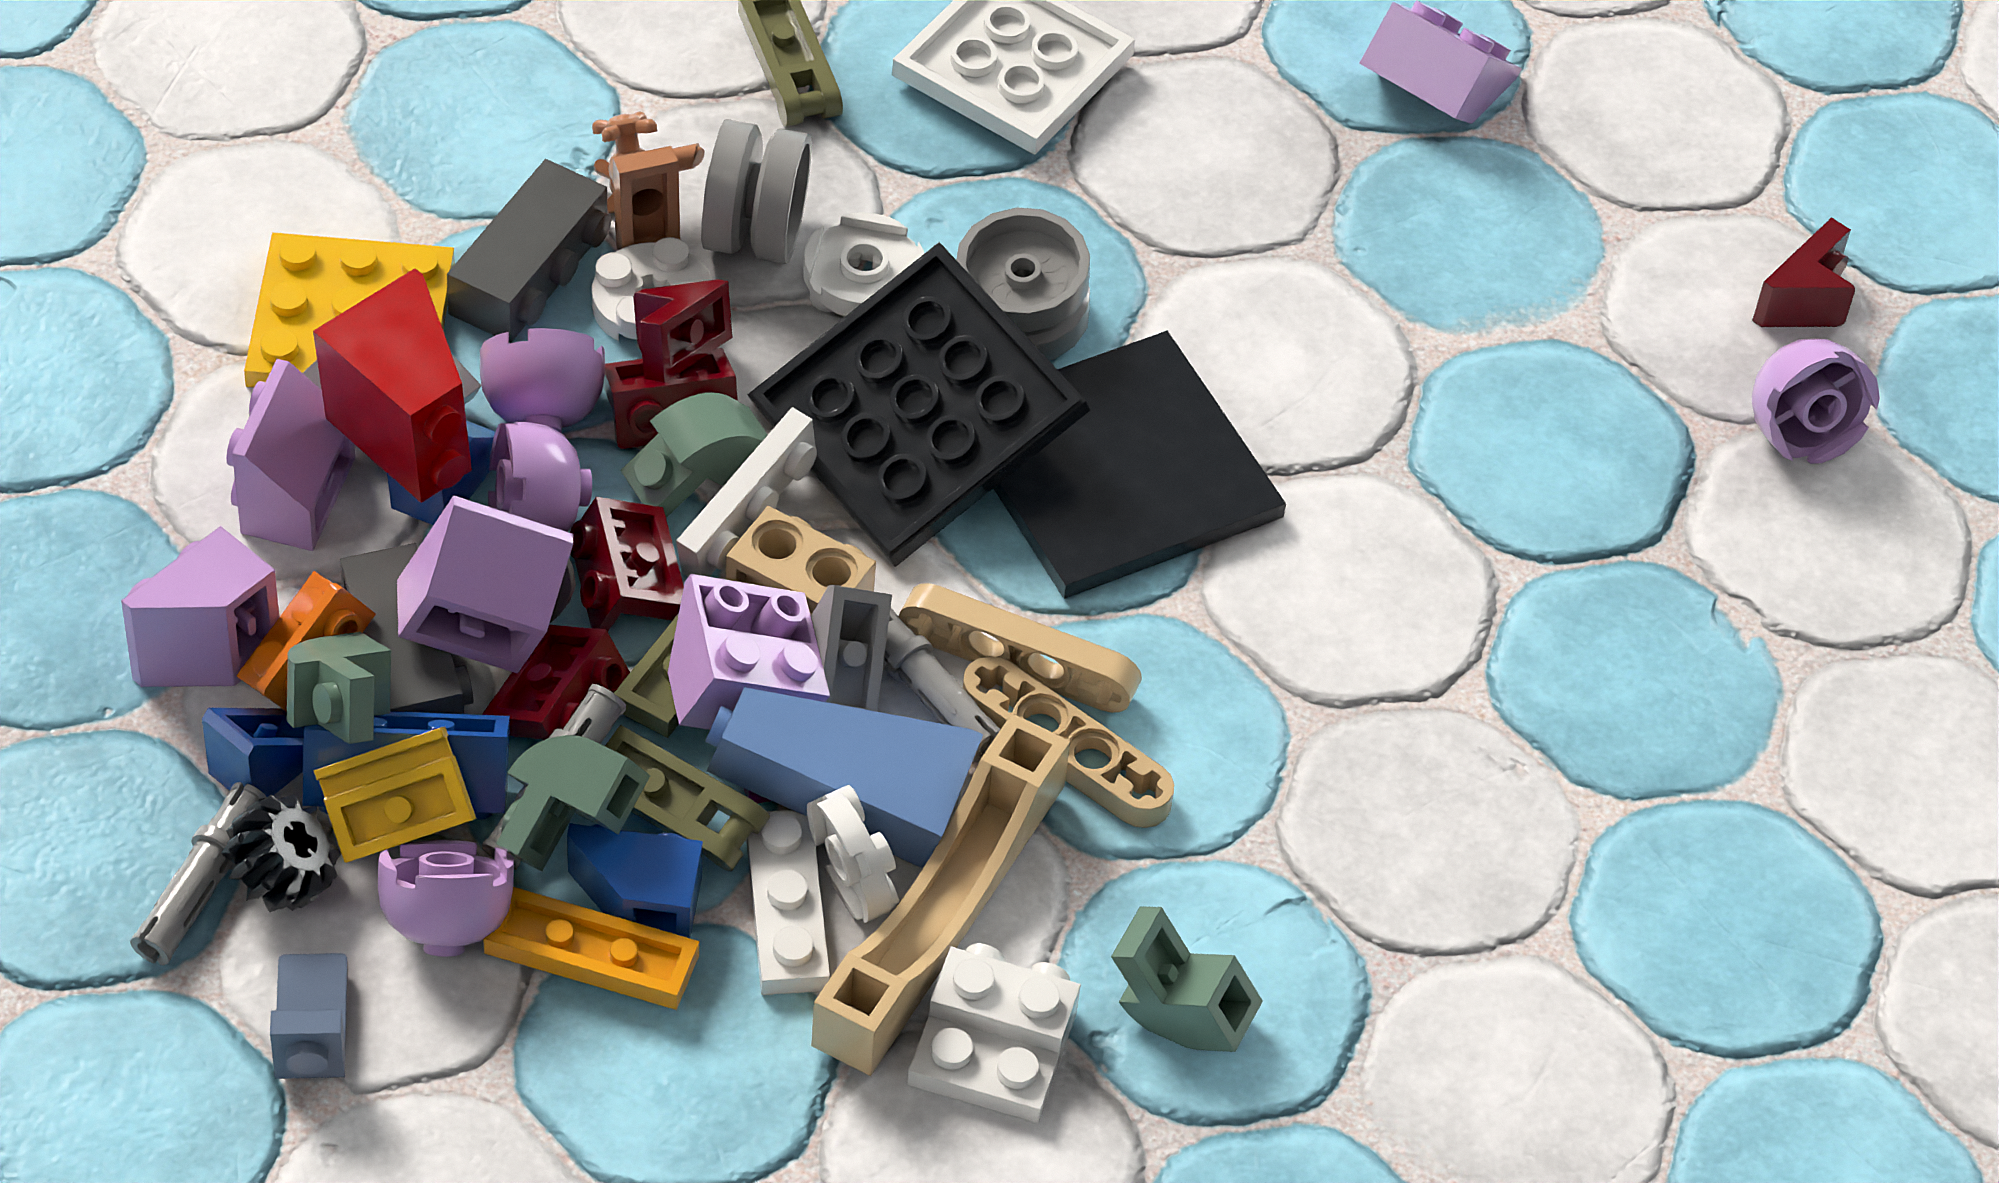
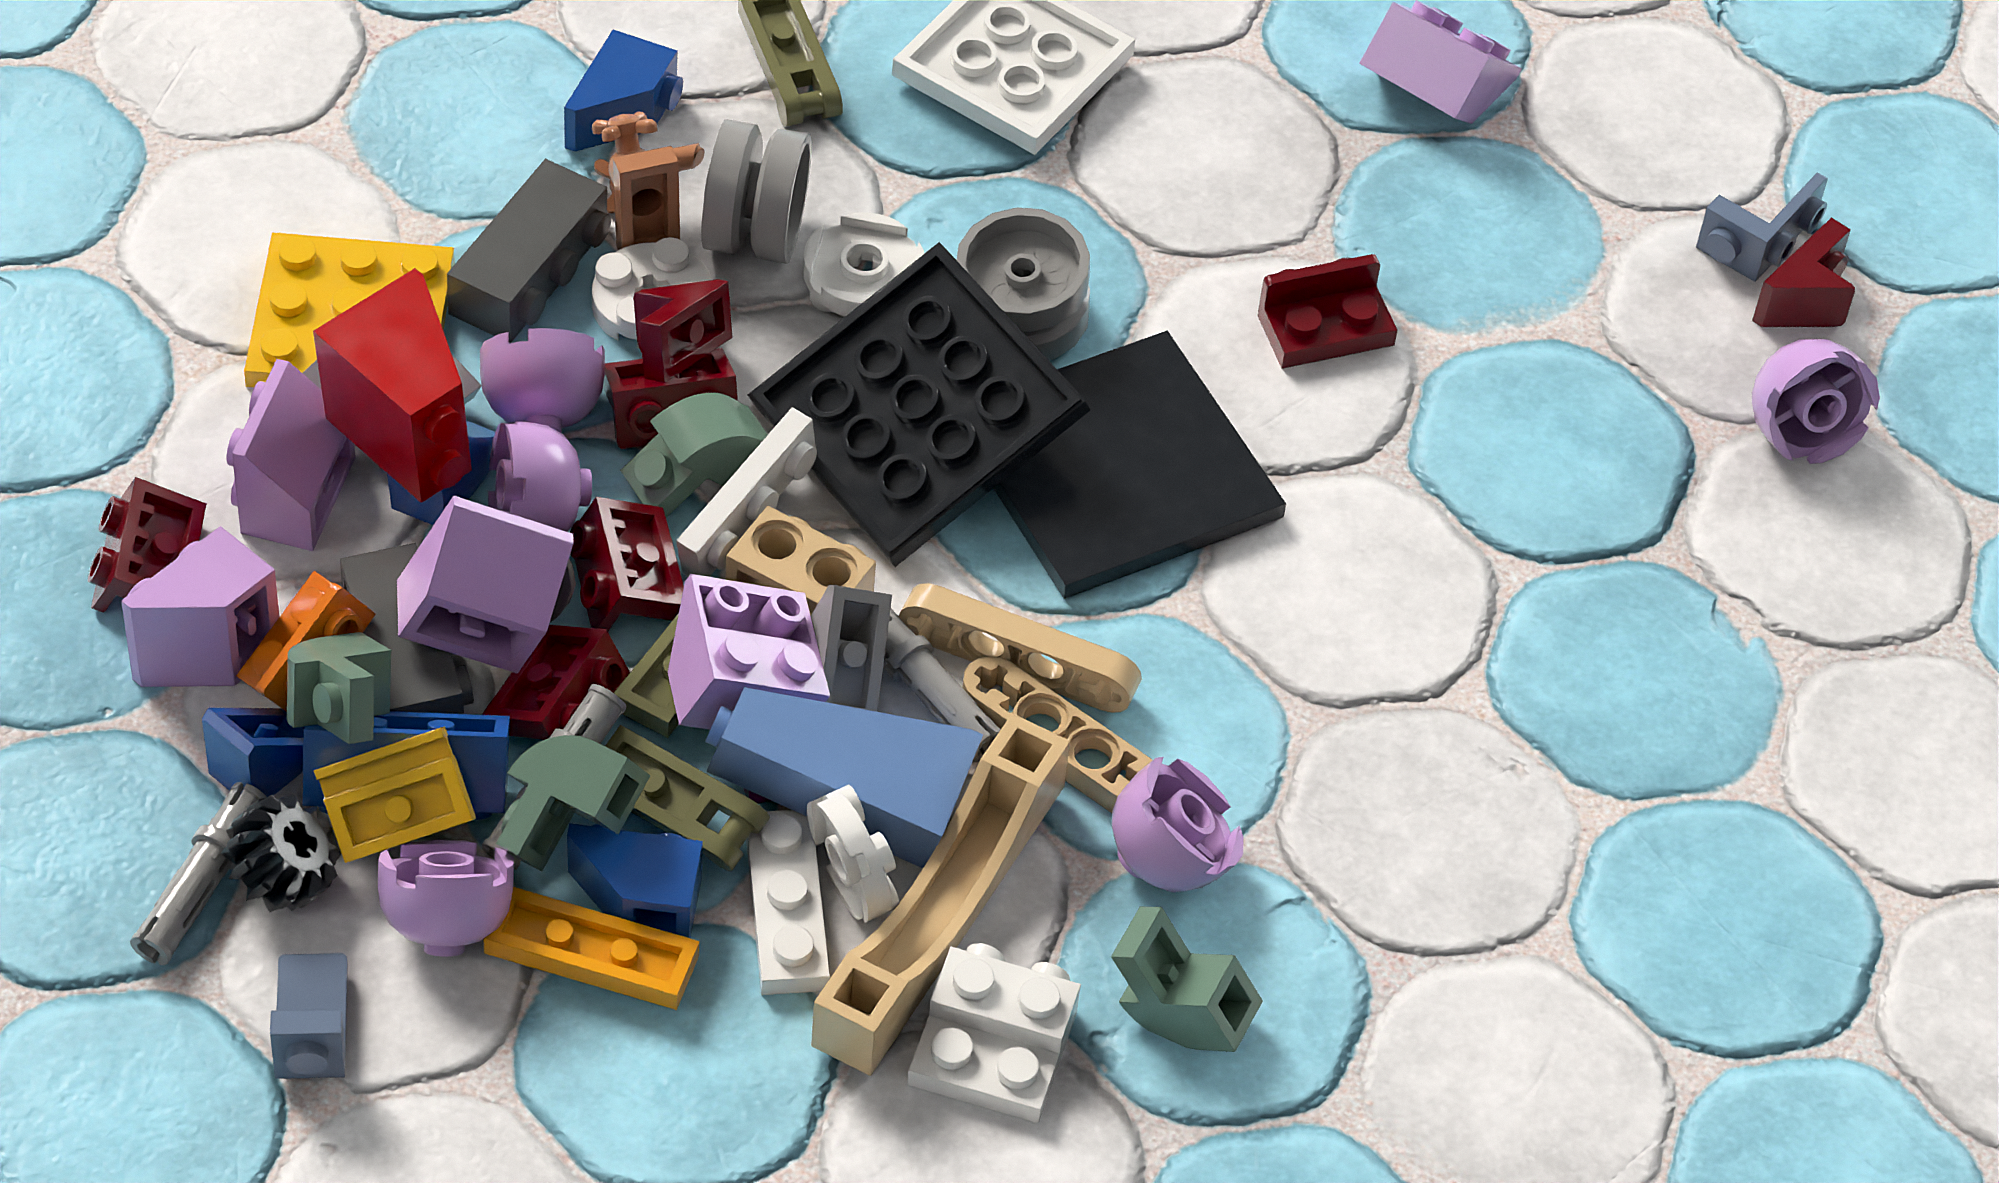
none -> dark red bracket [88,477,207,613]
none -> blue slope [564,29,683,152]
none -> lavender cylinder [1112,757,1243,893]
none -> dark red bracket [1257,254,1398,369]
none -> sand blue bracket [1696,172,1828,282]

